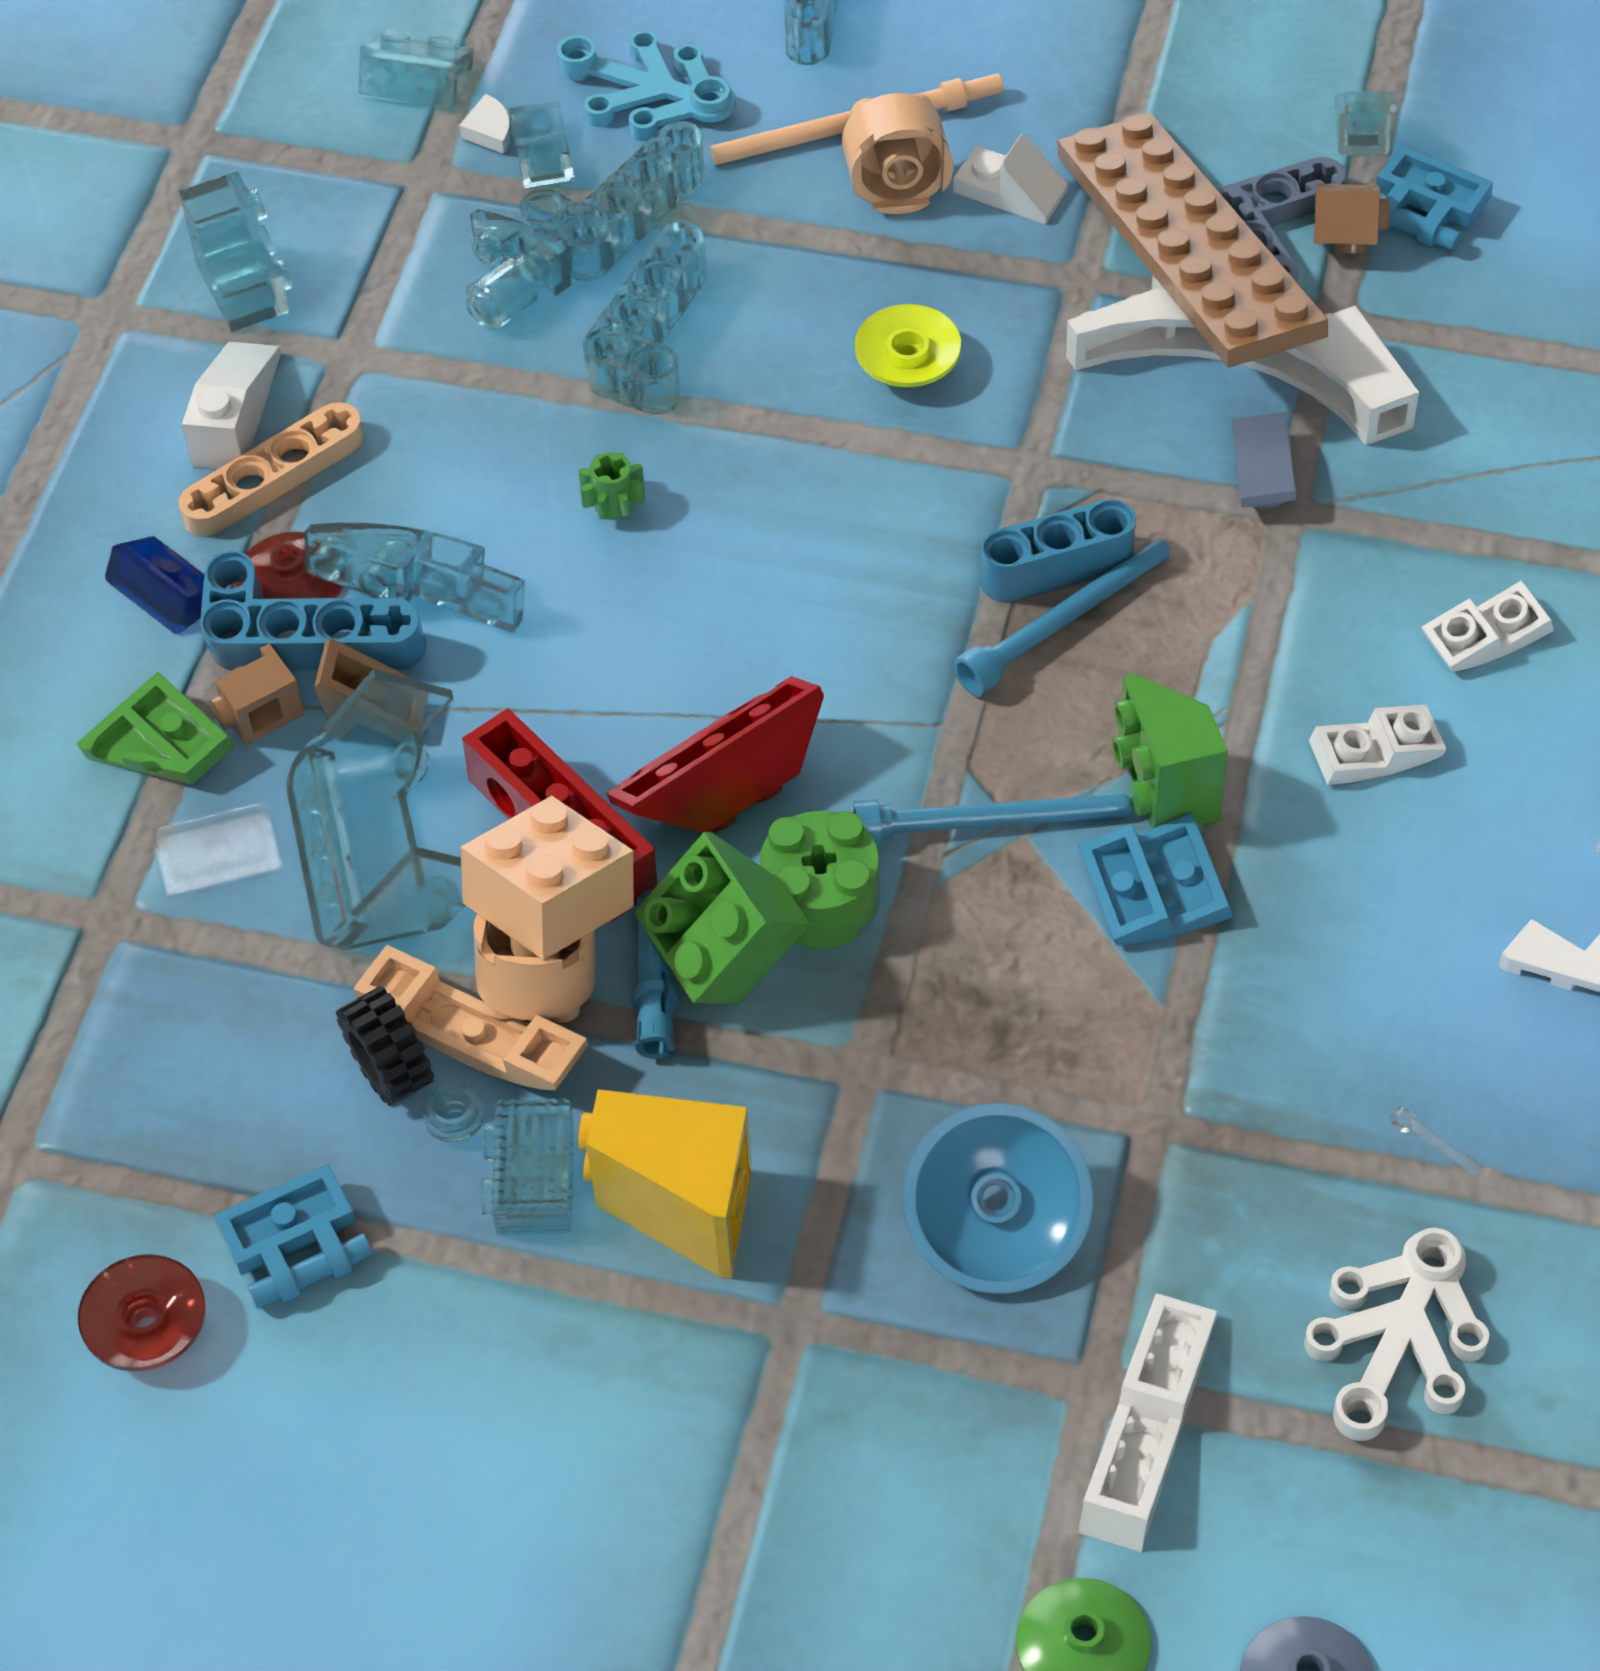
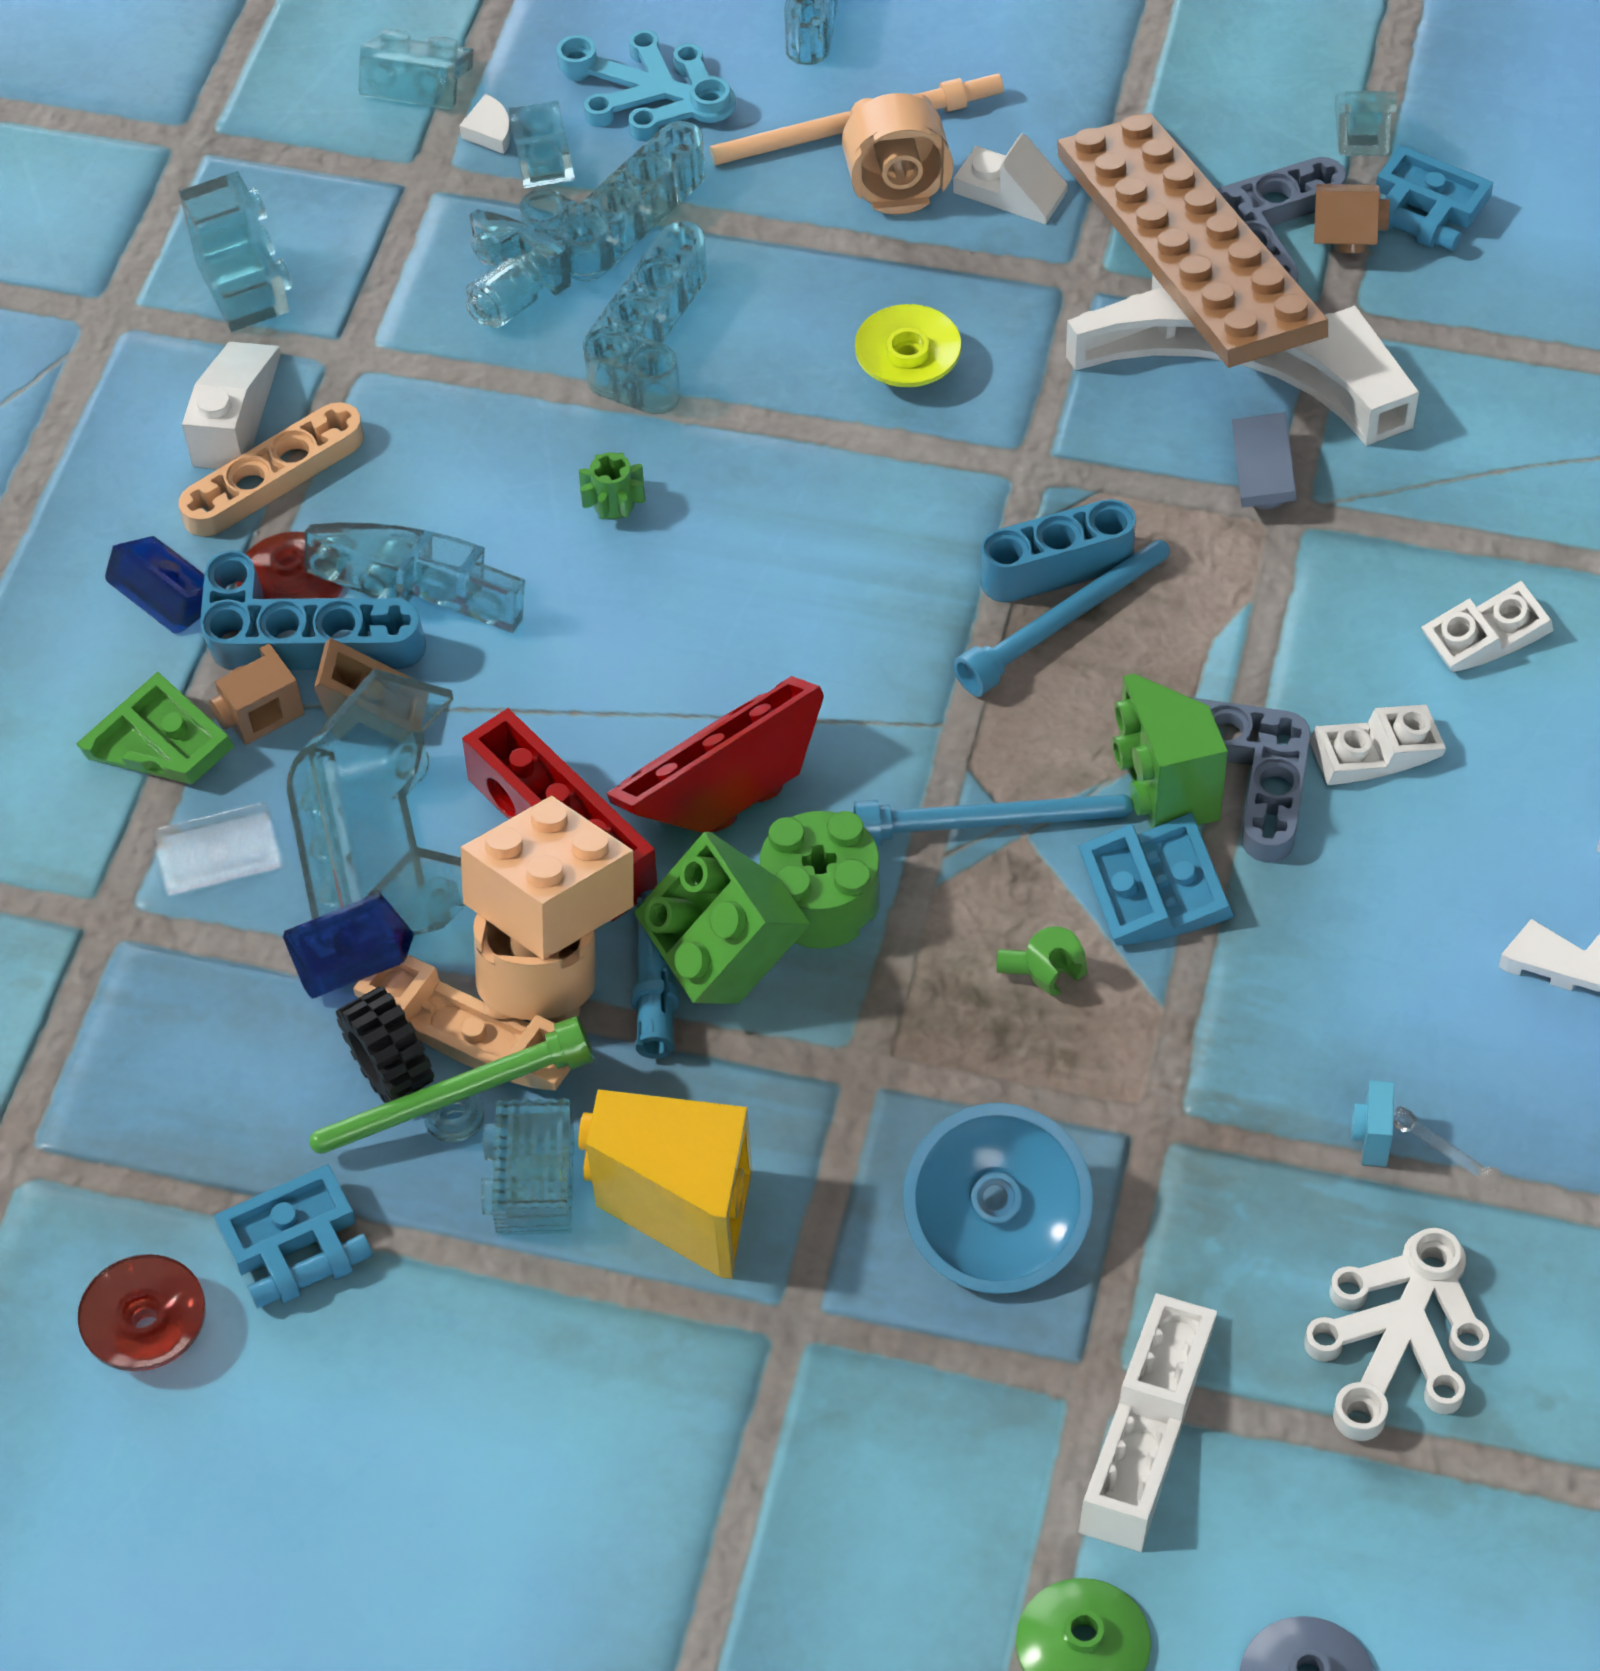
none -> clear blue slope [282,892,414,999]
none -> bright green piece [309,1015,595,1154]
none -> bright green piece [996,926,1088,996]
none -> sand blue beam [1190,697,1310,862]
none -> medium azure plate [1351,1080,1394,1167]

